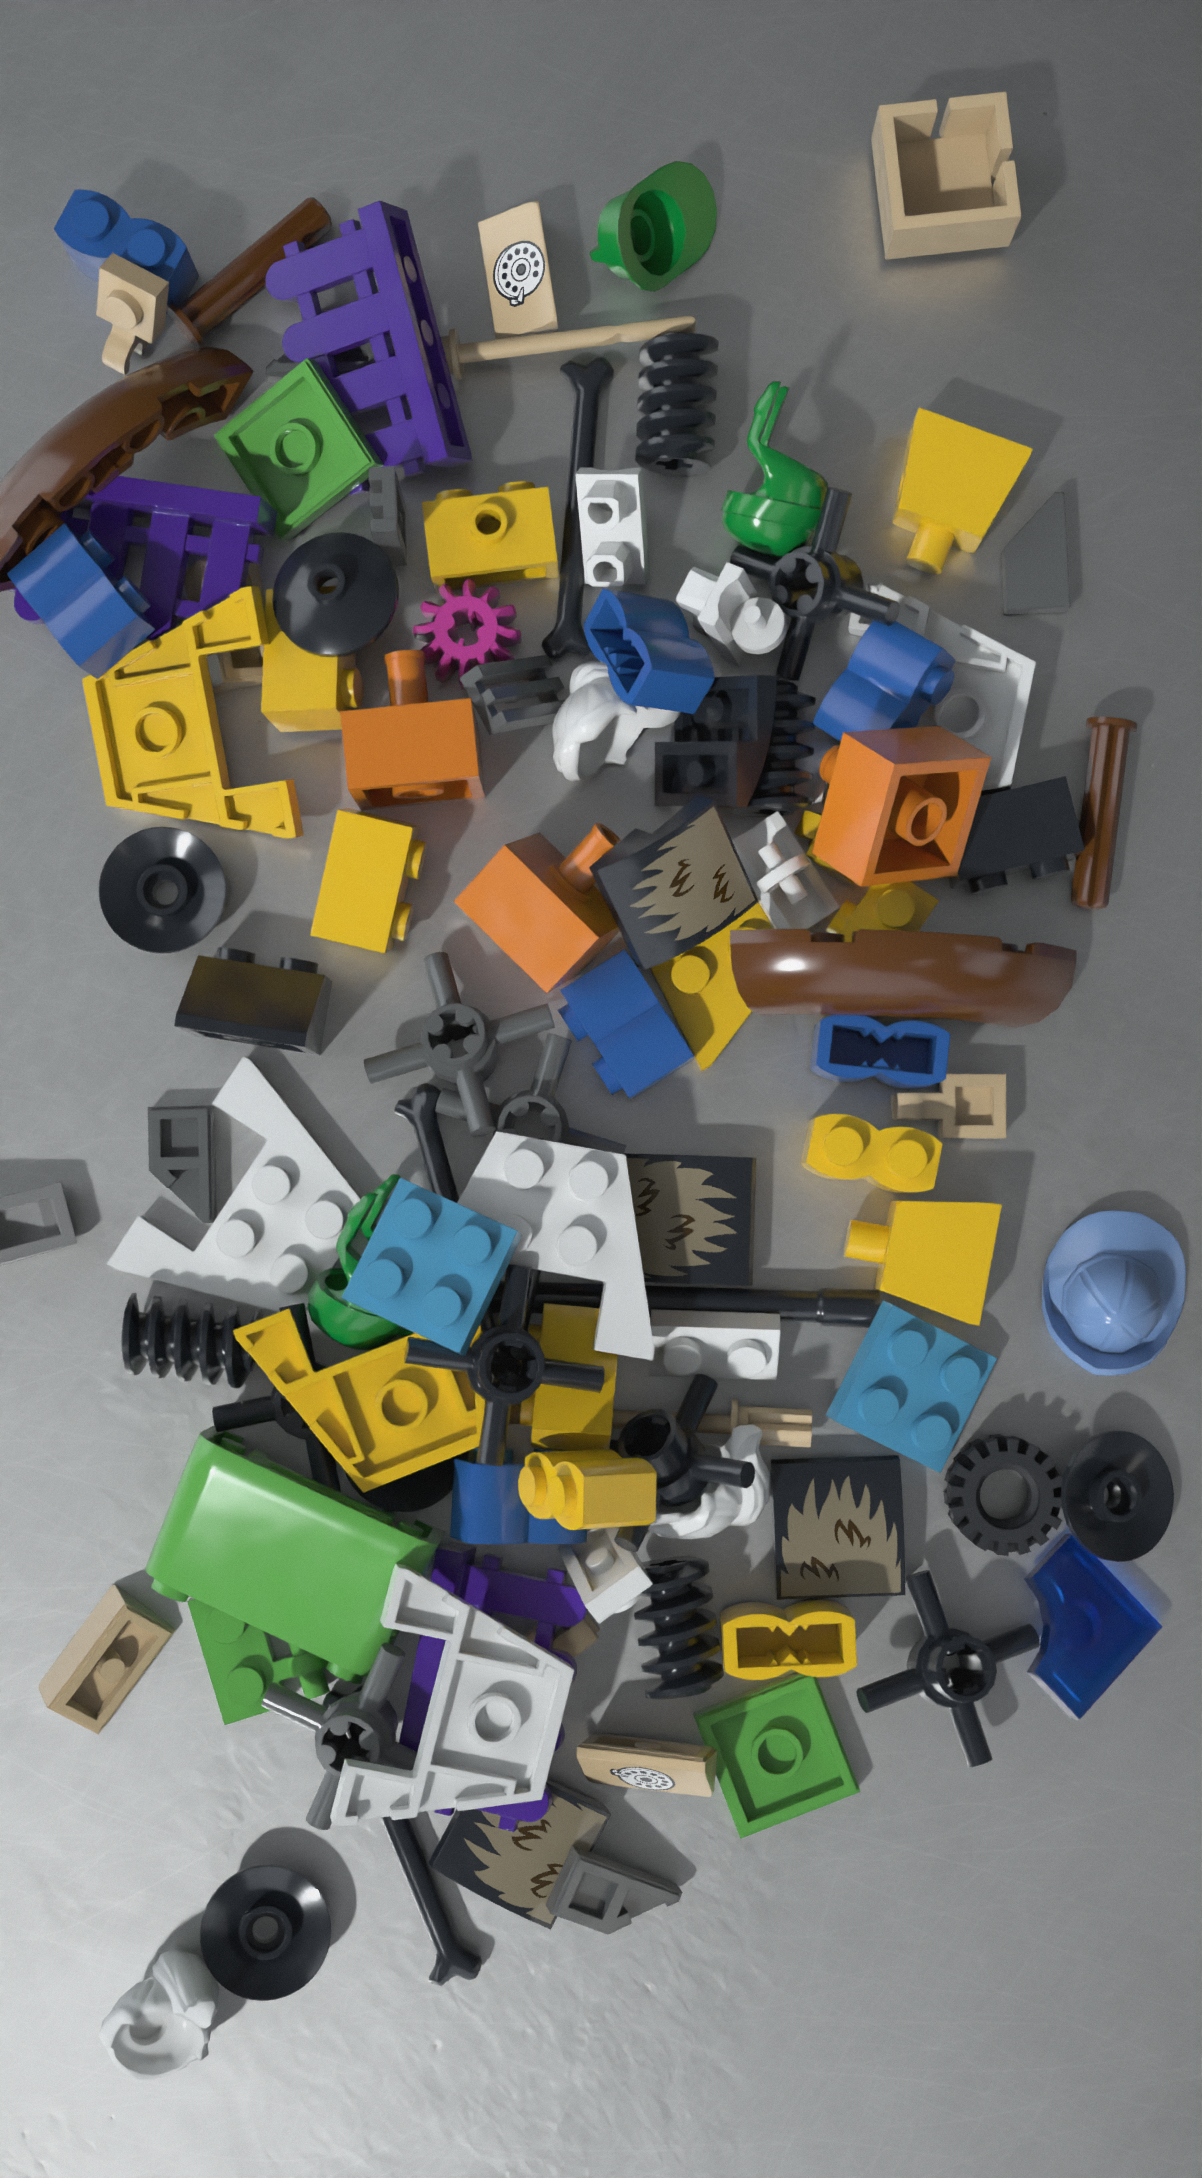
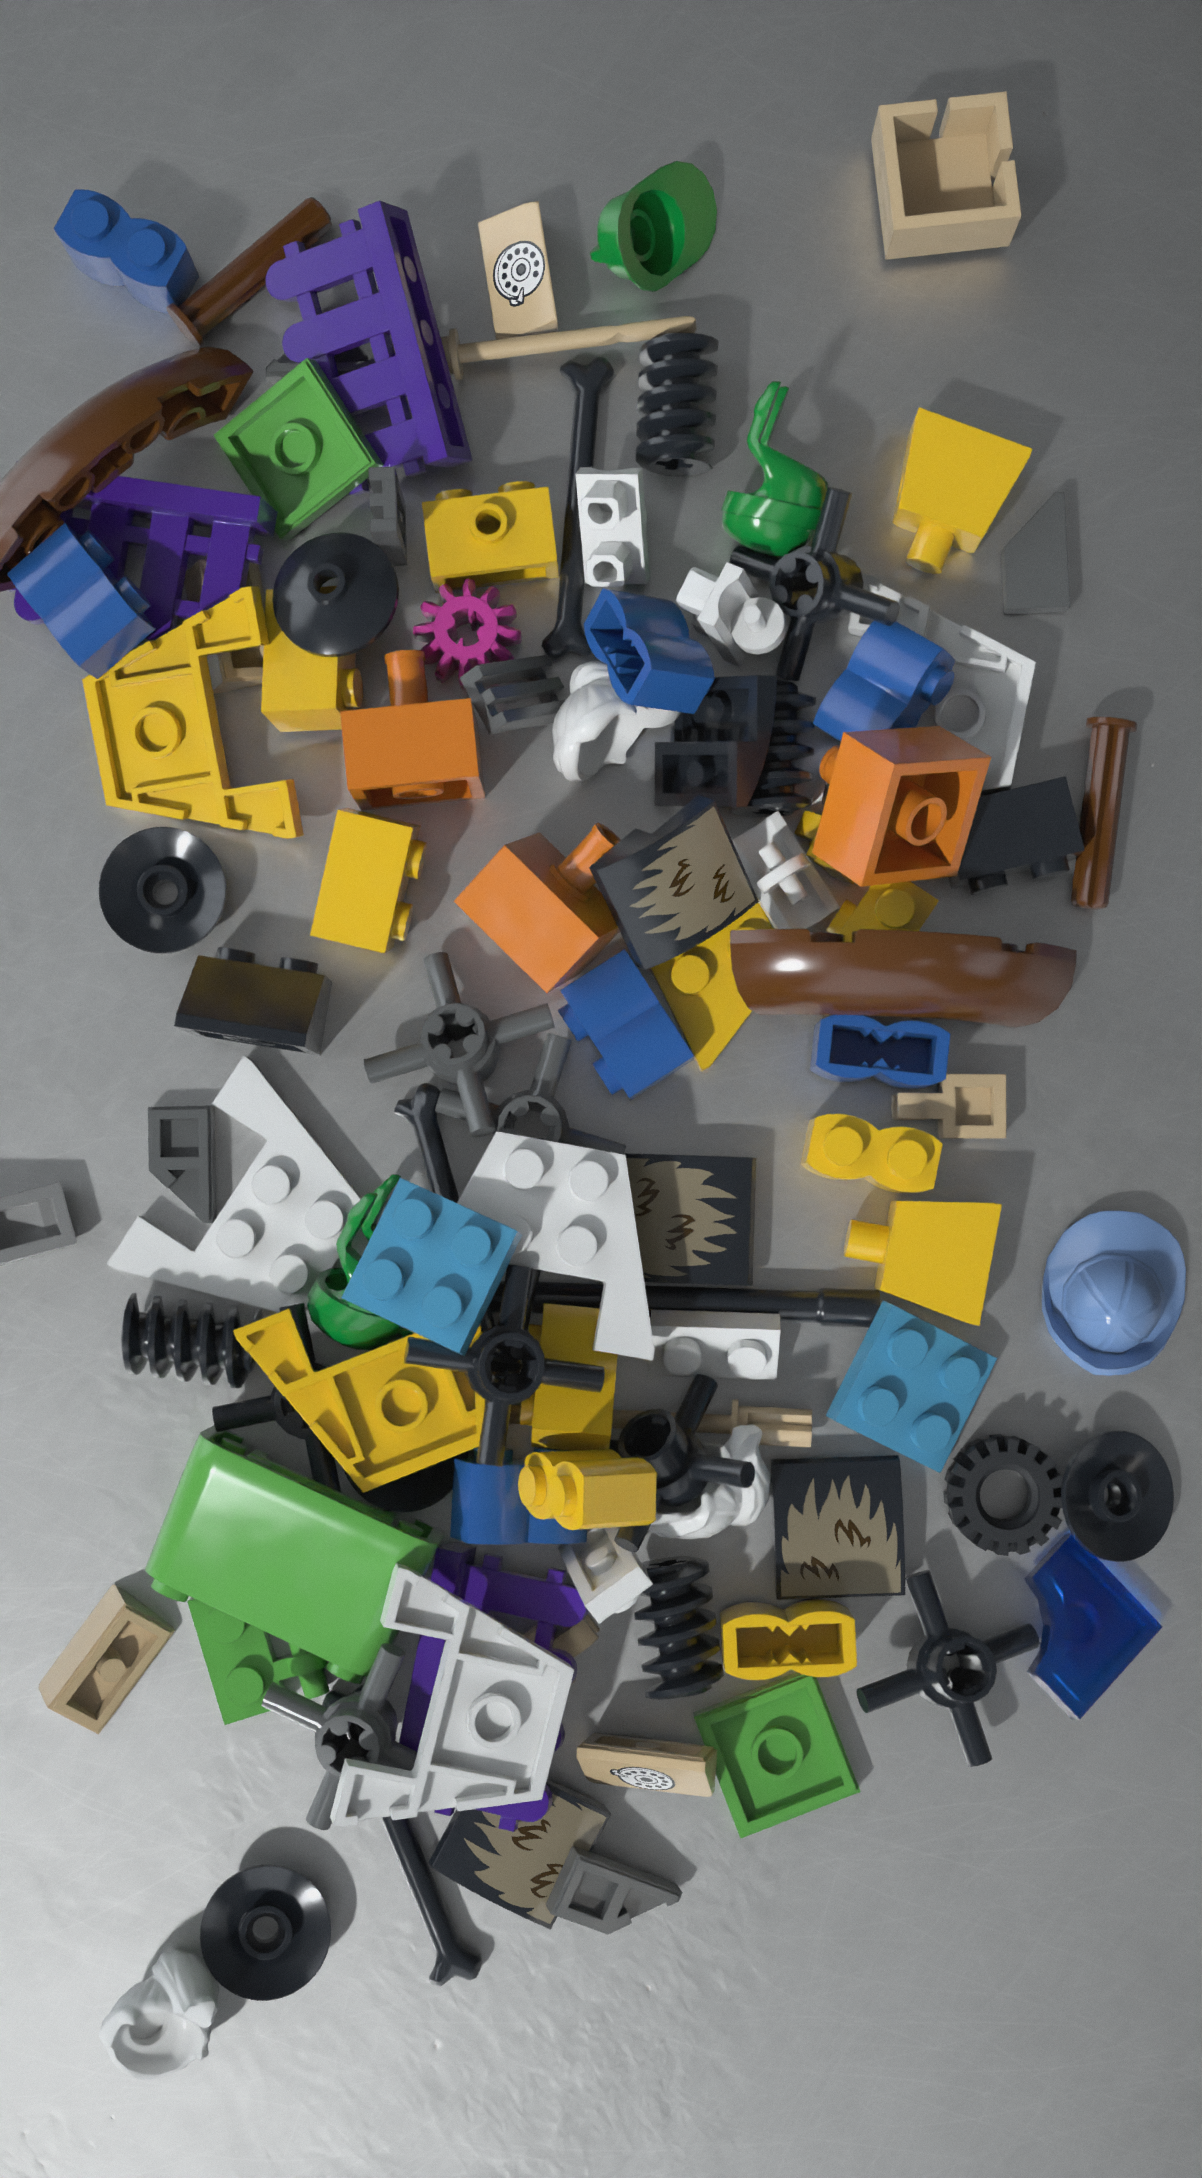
tan plate [96,253,169,375] -> none

